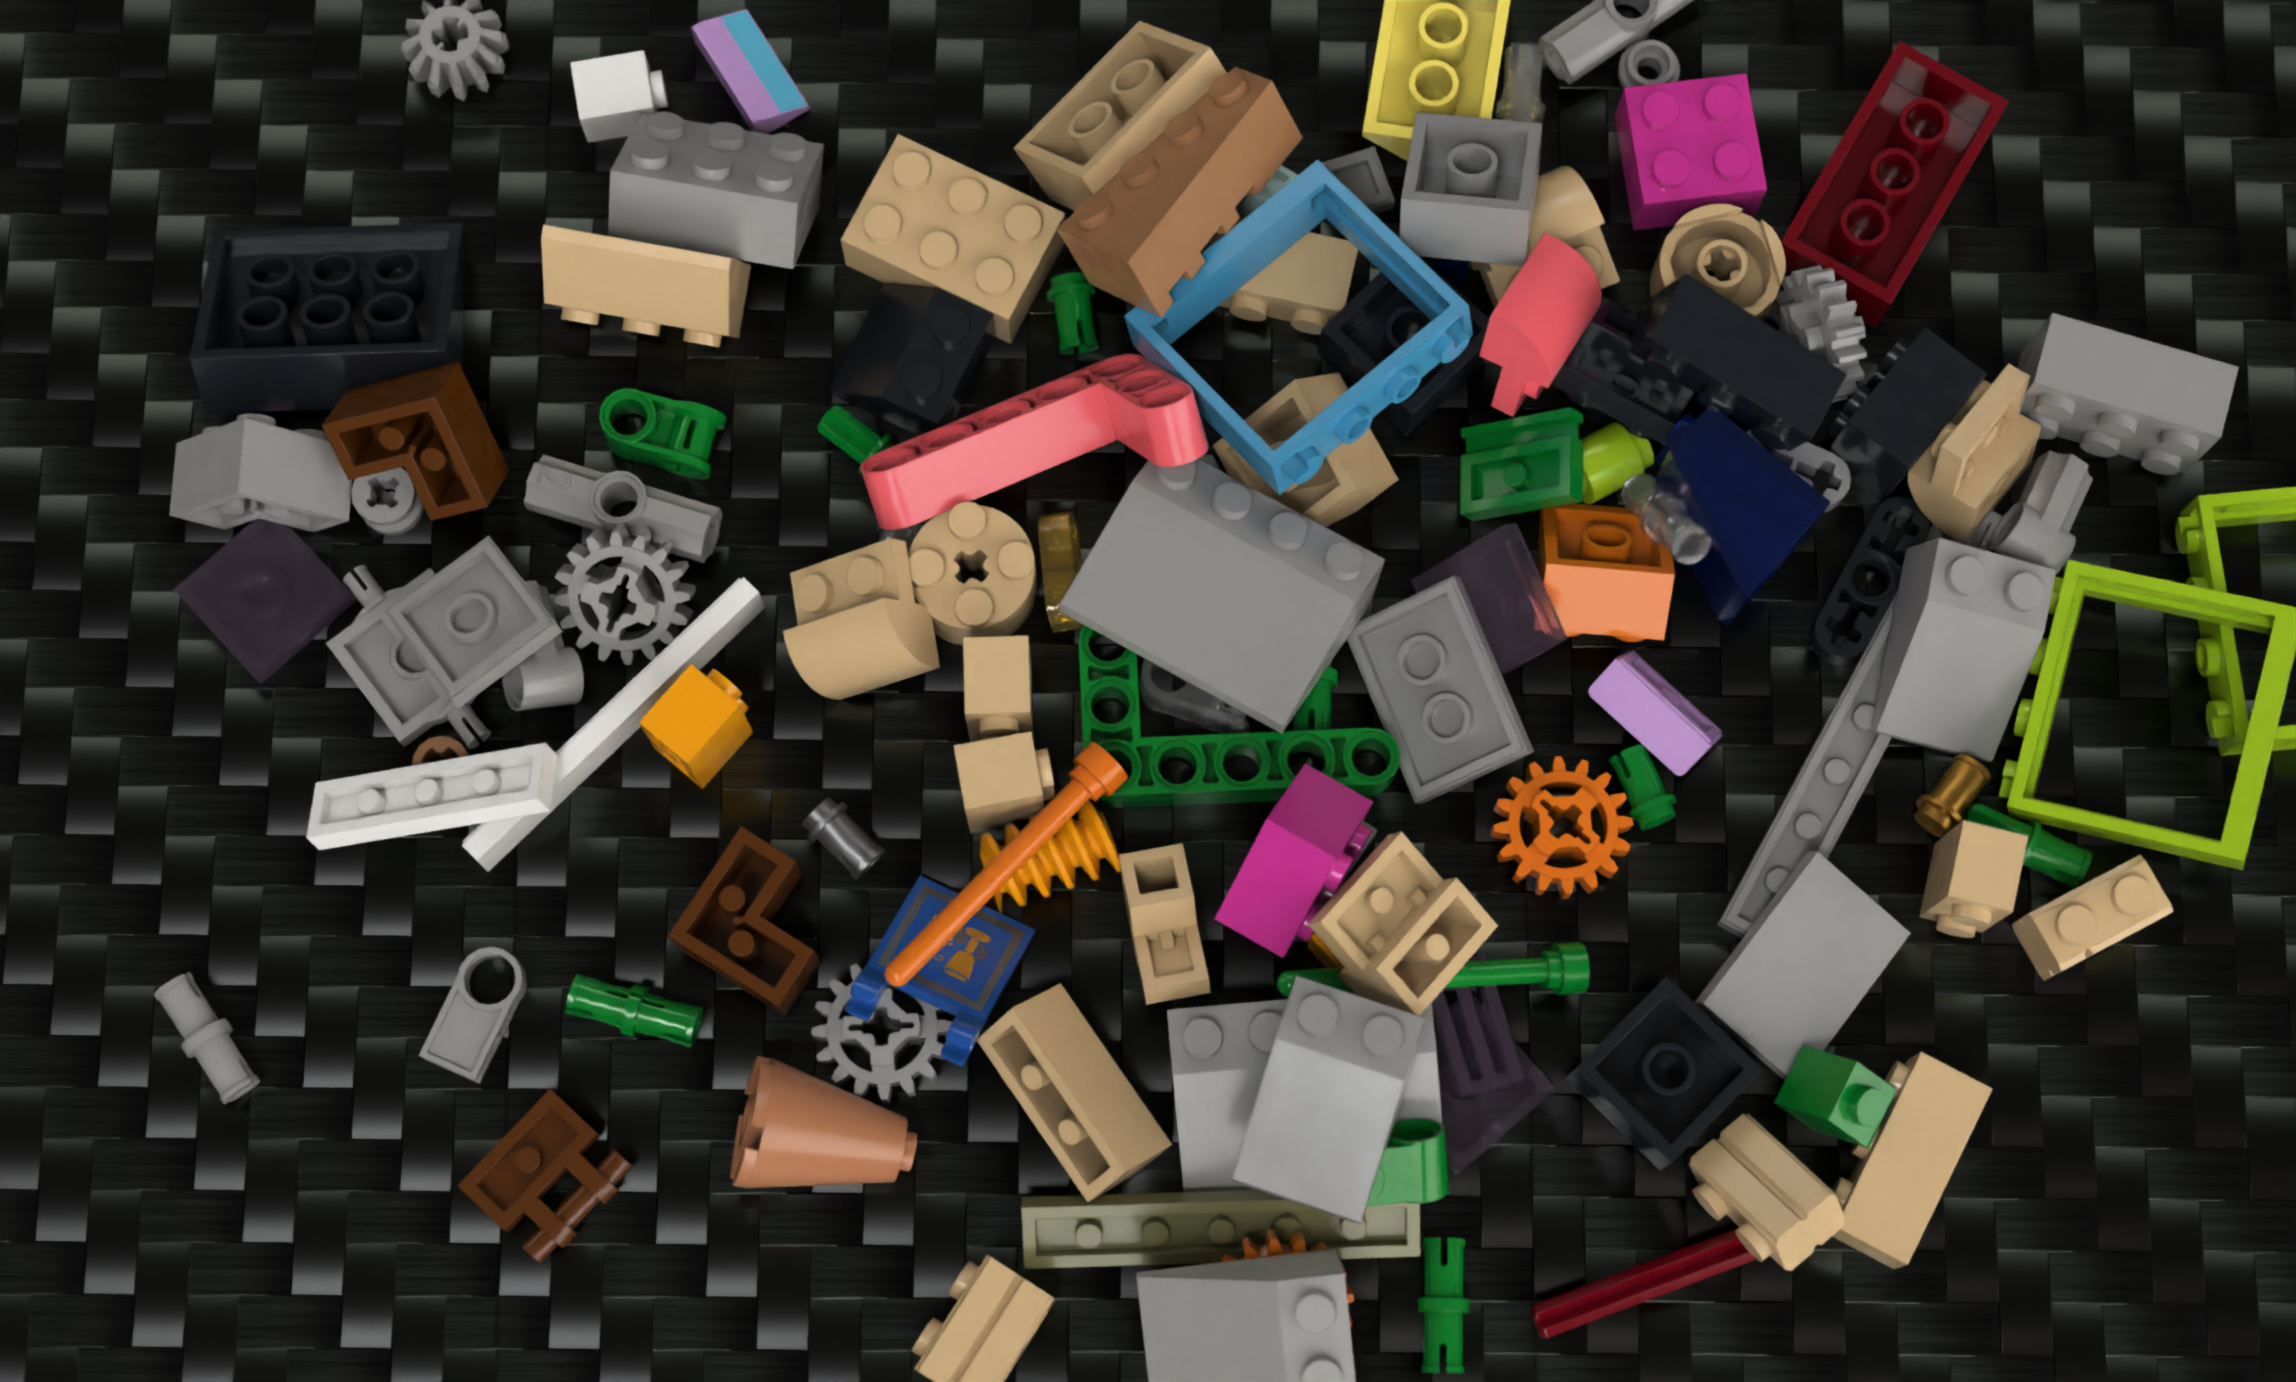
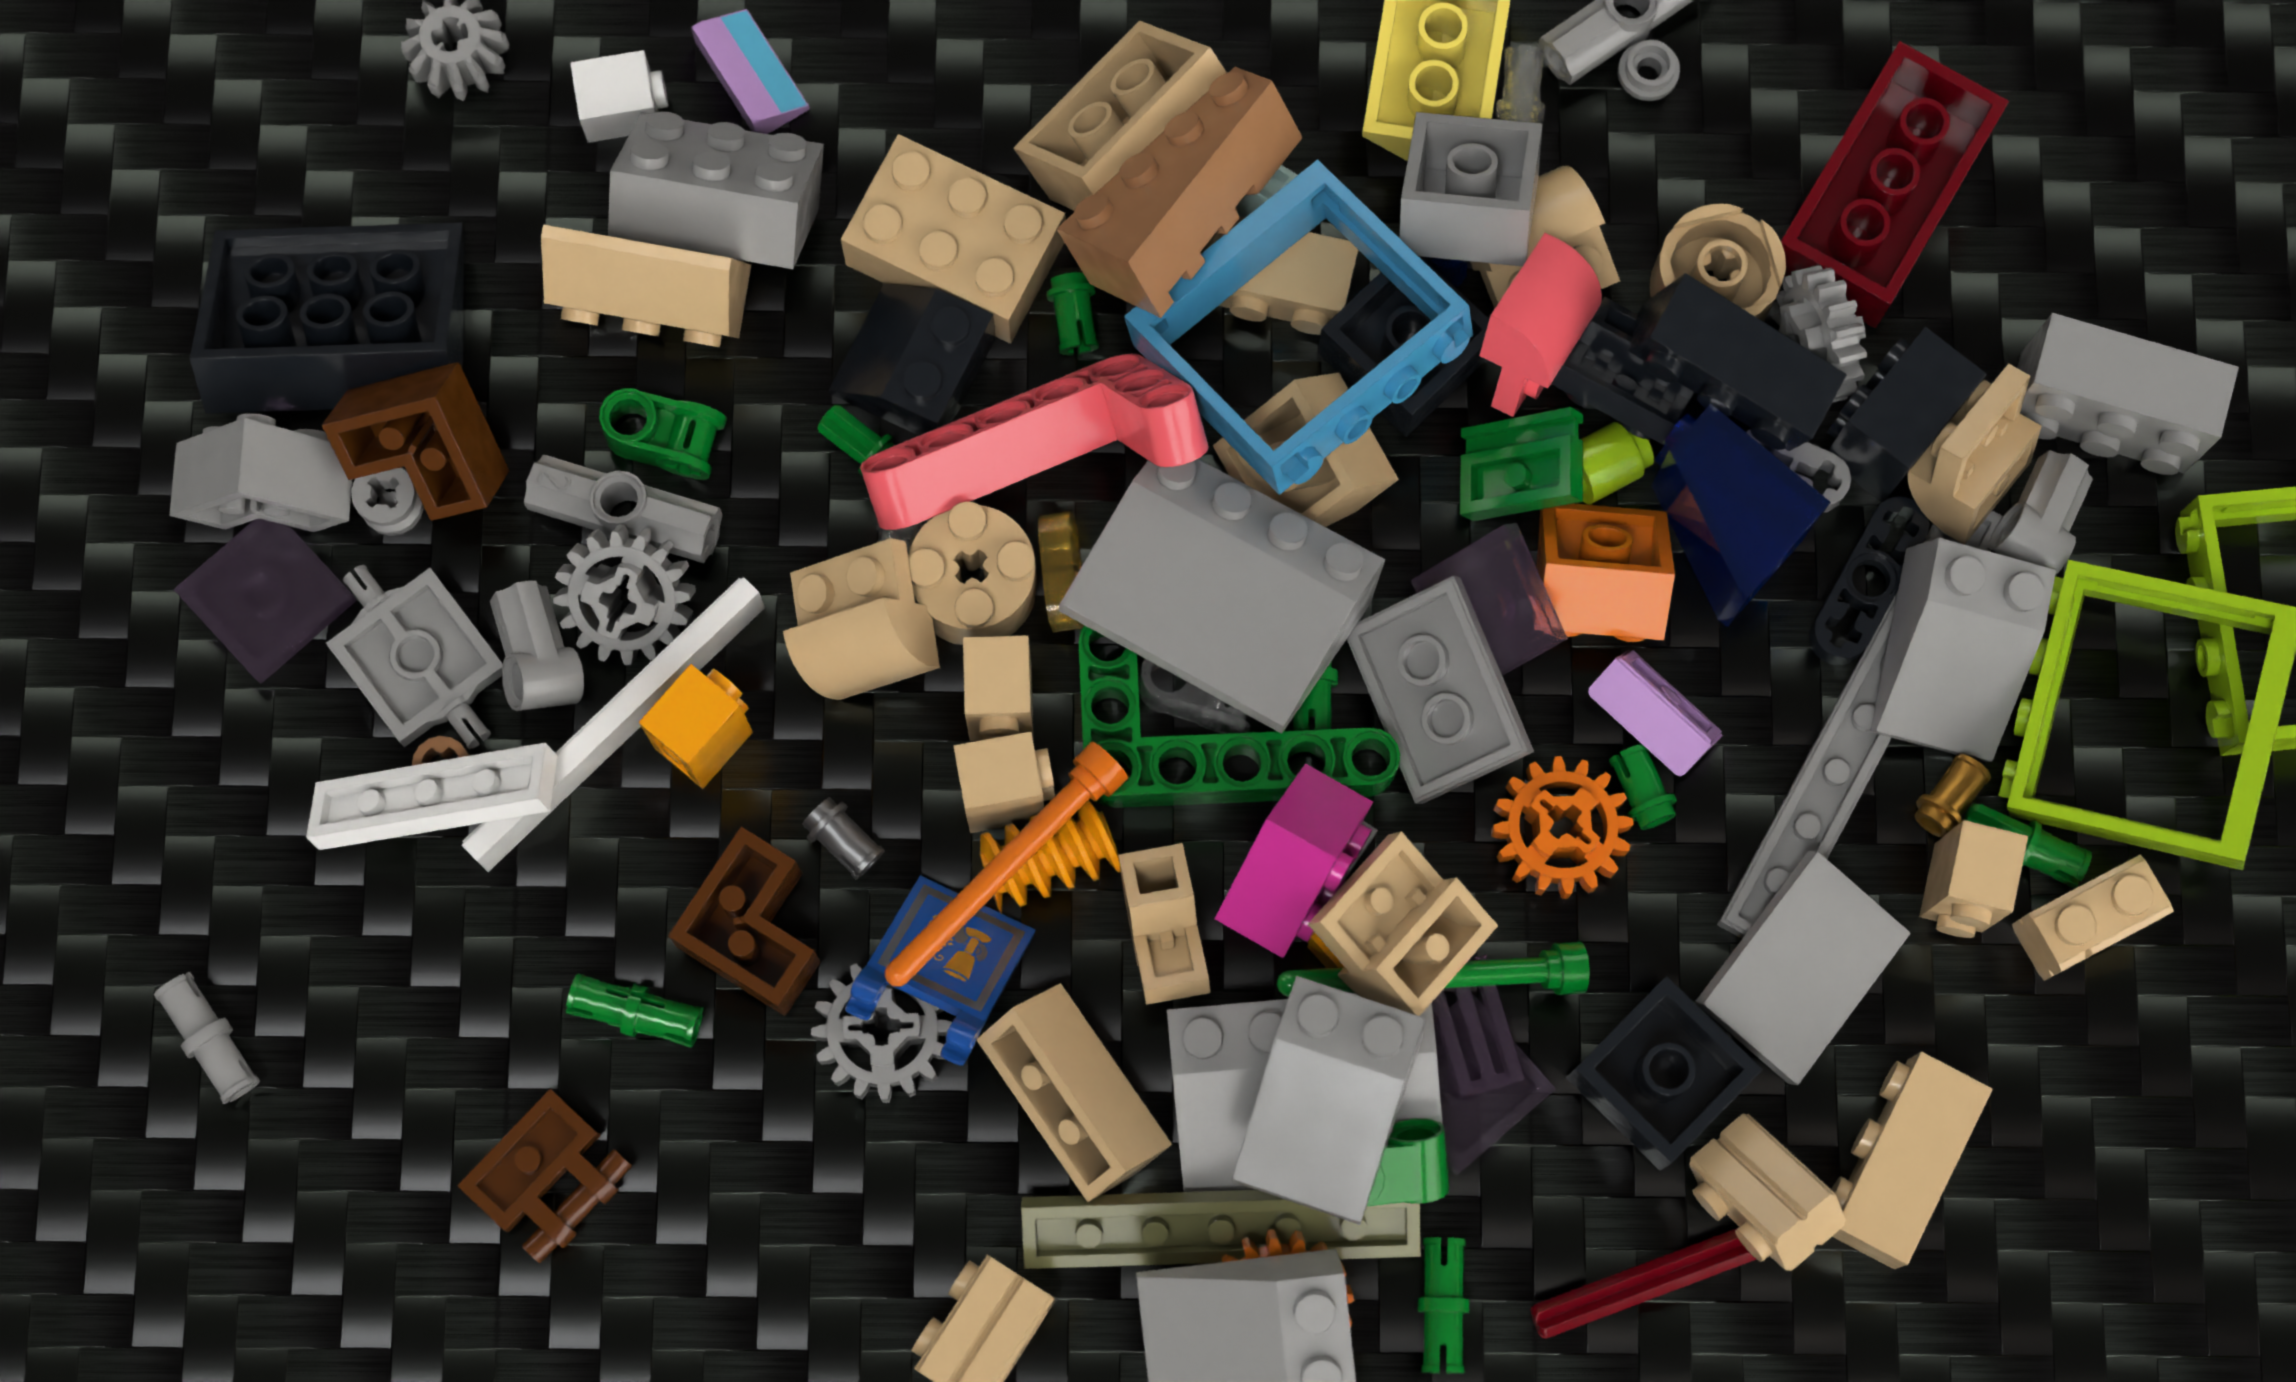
light grey tile [385,536,563,709] -> none
light grey piece [418,947,527,1084] -> none
nougat cone [730,1056,917,1188] -> none
light grey tile [1322,146,1395,215] -> none
dark pink brick [1614,73,1767,231] -> none
clear pin [1621,474,1711,565] -> none
green brick [1774,1045,1897,1148] -> none

